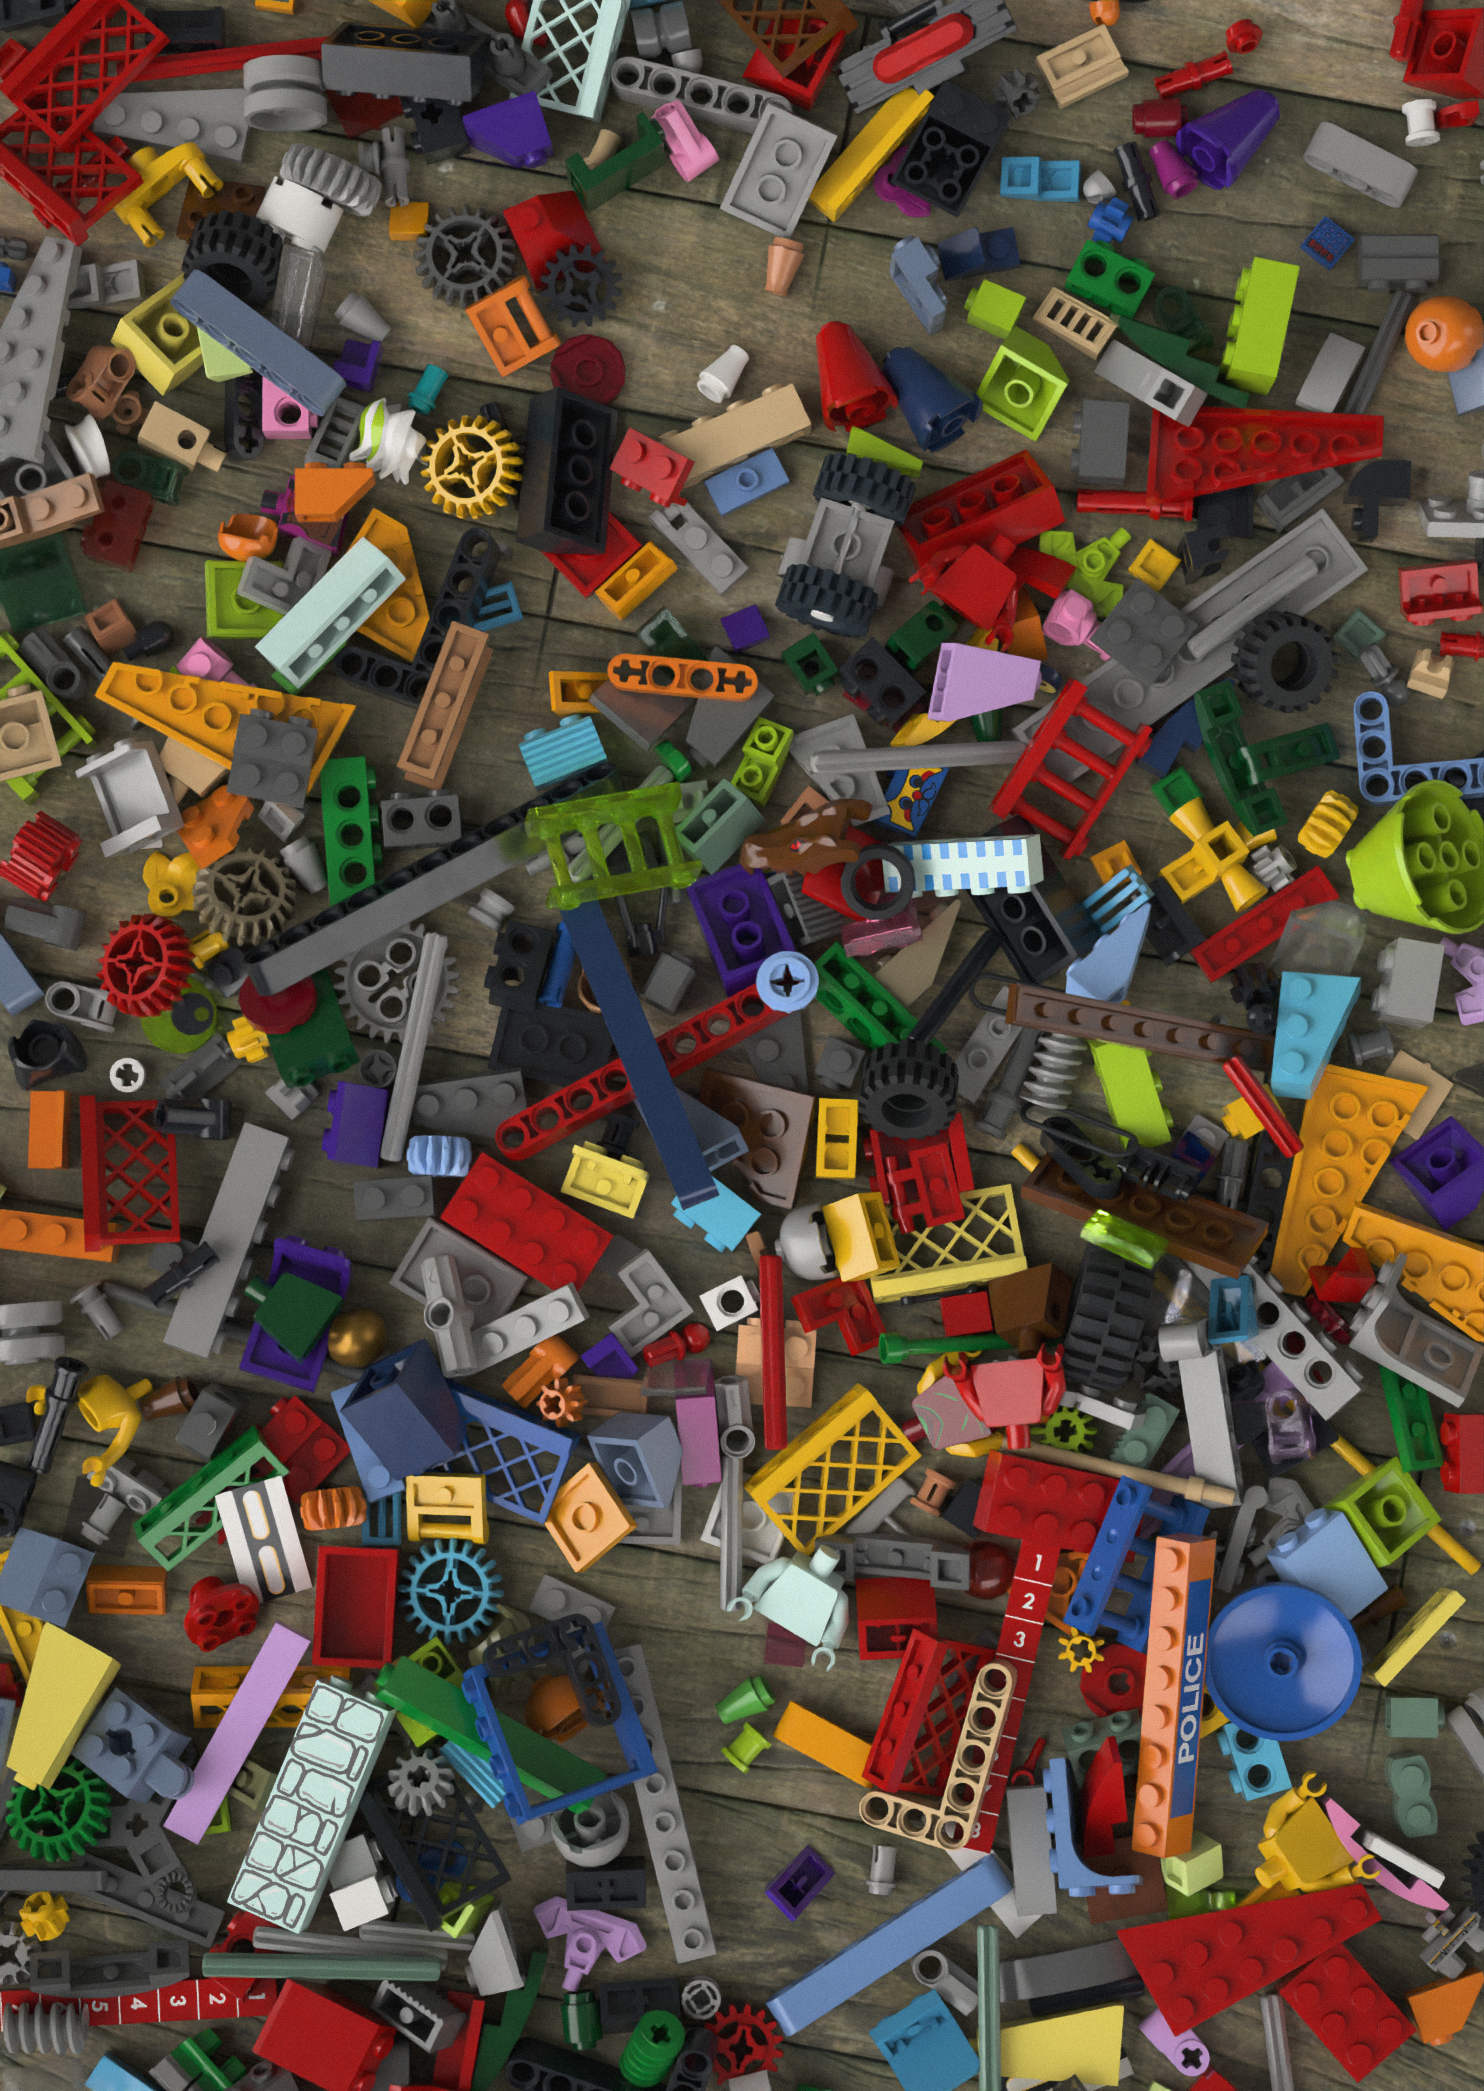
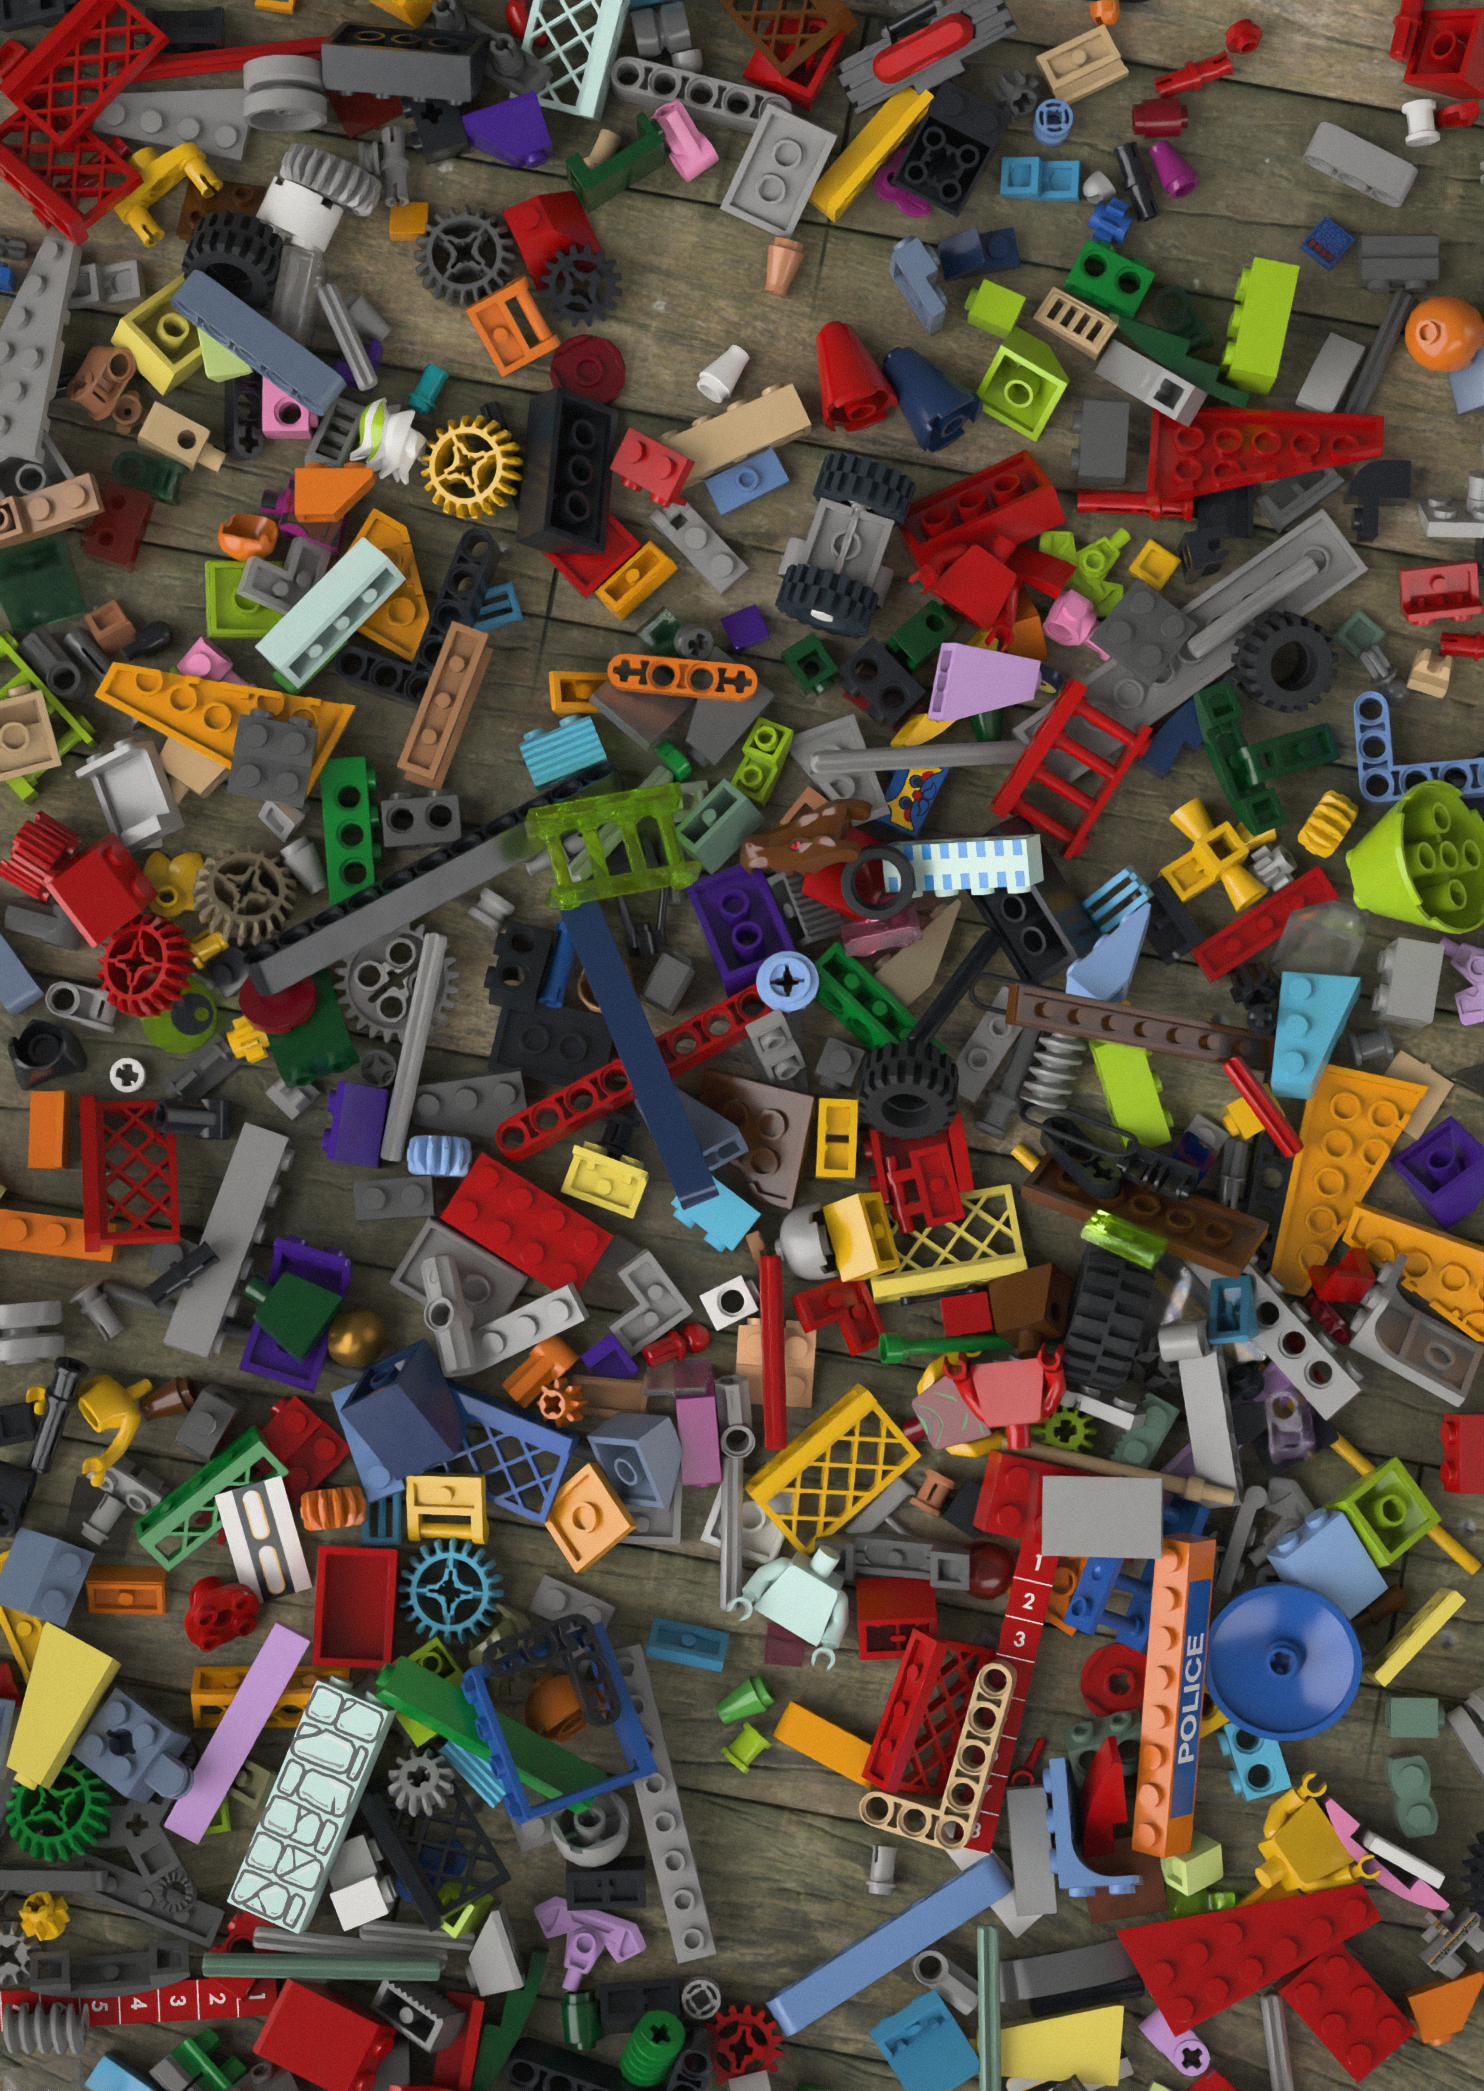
white piece [64,414,111,479] -> none
orange plate [177,784,254,870] -> none
dark purple slope [764,1845,835,1922] -> none
lime slope [846,426,923,478] -> none
yellow gear [1058,1626,1105,1673] -> none
light orange tile [1089,840,1142,892] -> none
green tile [1150,766,1204,817] -> none
dark purple cone [1176,89,1280,190] -> none
green plate [1378,1363,1444,1473] -> none
none -> red slope [45,832,159,948]
none -> light grey axle [317,283,378,391]
none -> dark azure plate [645,1617,730,1673]
none -> dark grey bush [674,624,713,661]
none -> light grey slope [744,1008,806,1083]
none -> medium blue wheel [1033,99,1073,147]
none -> light grey tile [1042,1476,1164,1559]

